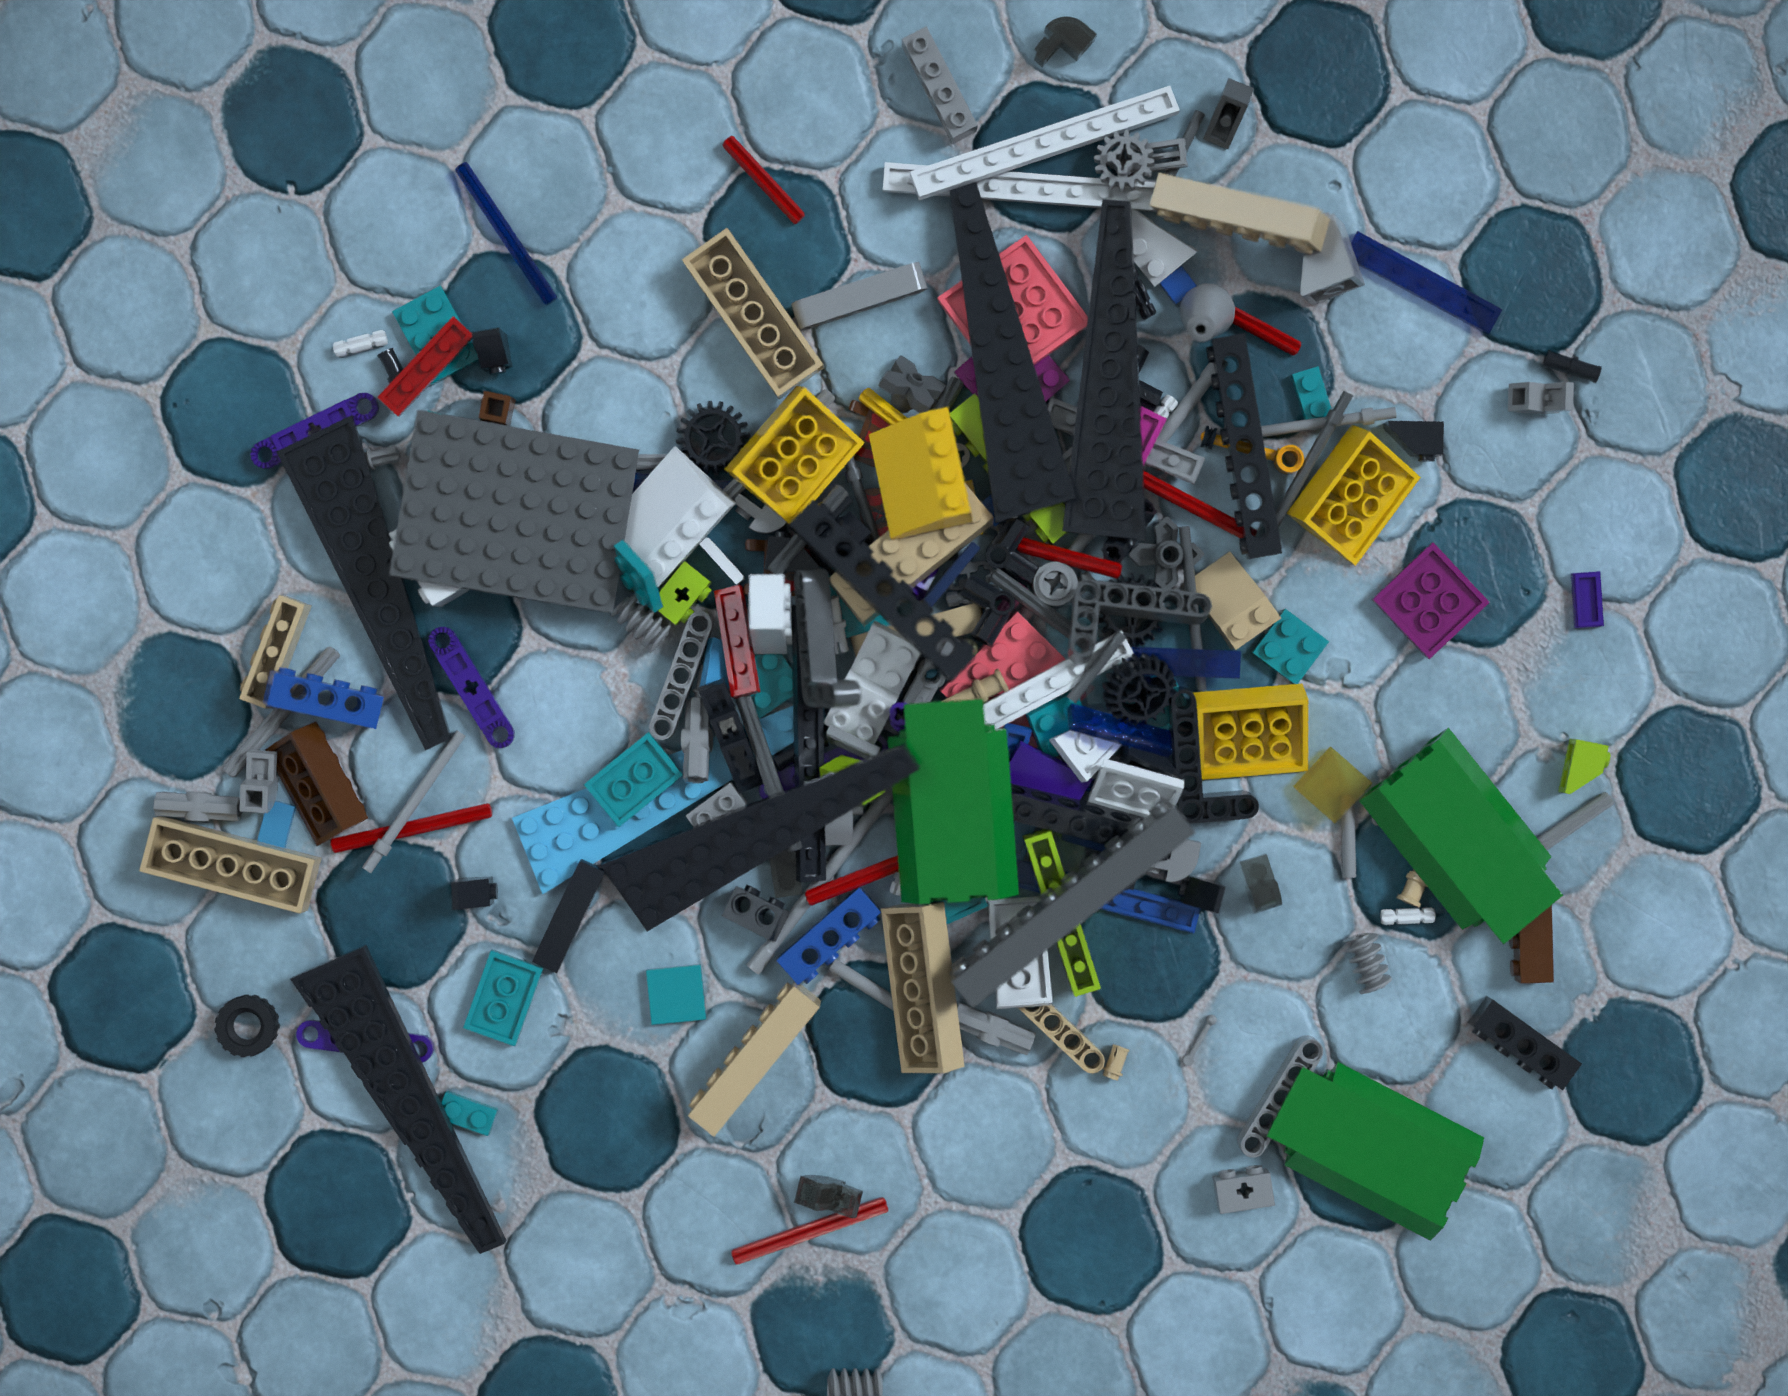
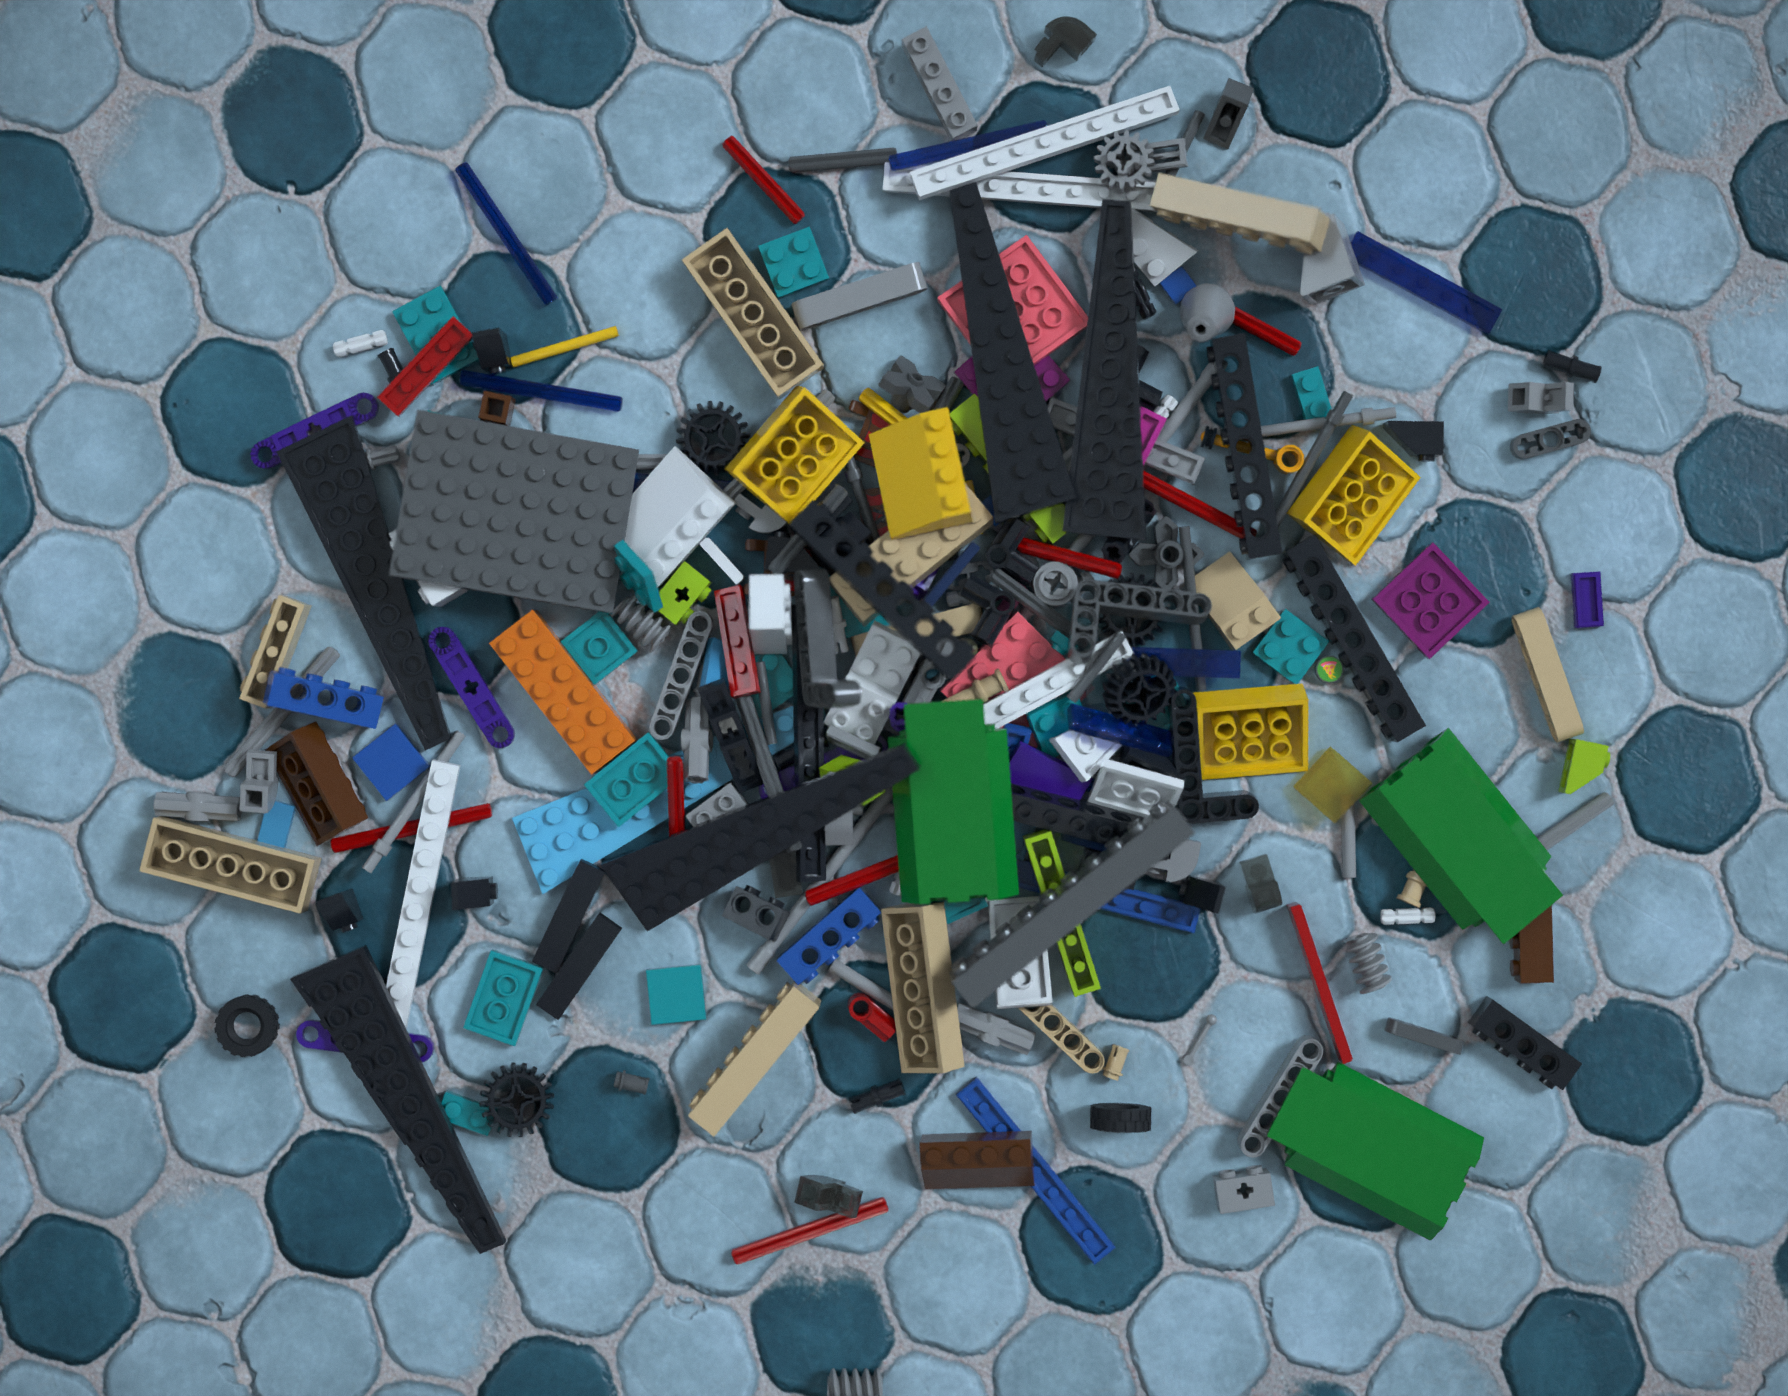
none -> black slope [315,888,364,933]
none -> blue tile [353,724,431,801]
none -> white plate [386,759,461,1029]
none -> clear blue axle [459,370,623,412]
none -> black gear [479,1062,554,1137]
none -> orange brick [489,609,638,775]
none -> yellow bar [510,326,619,367]
none -> black slope [536,913,622,1020]
none -> teal plate [560,612,638,685]
none -> dark grey pin [614,1070,649,1095]
none -> red axle [667,756,685,837]
none -> dark grey bar [756,661,777,745]
none -> teal plate [758,226,829,299]
none -> dark grey axle [788,147,898,173]
none -> red piece [847,993,896,1042]
none -> black pin [848,1078,906,1114]
none -> clear blue axle [888,120,1048,171]
none -> reddish brown slope [920,1131,1035,1189]
none -> blue tile [956,1077,1116,1265]
none -> teal plate [1049,630,1079,656]
none -> black tyre [1090,1103,1152,1133]
none -> black brick [1282,535,1426,742]
none -> red tile [1287,902,1353,1064]
none -> tile [1315,656,1344,683]
none -> dark grey beam [1384,1017,1465,1055]
none -> dark grey beam [1510,419,1591,459]
none -> tan beam [1511,607,1584,743]

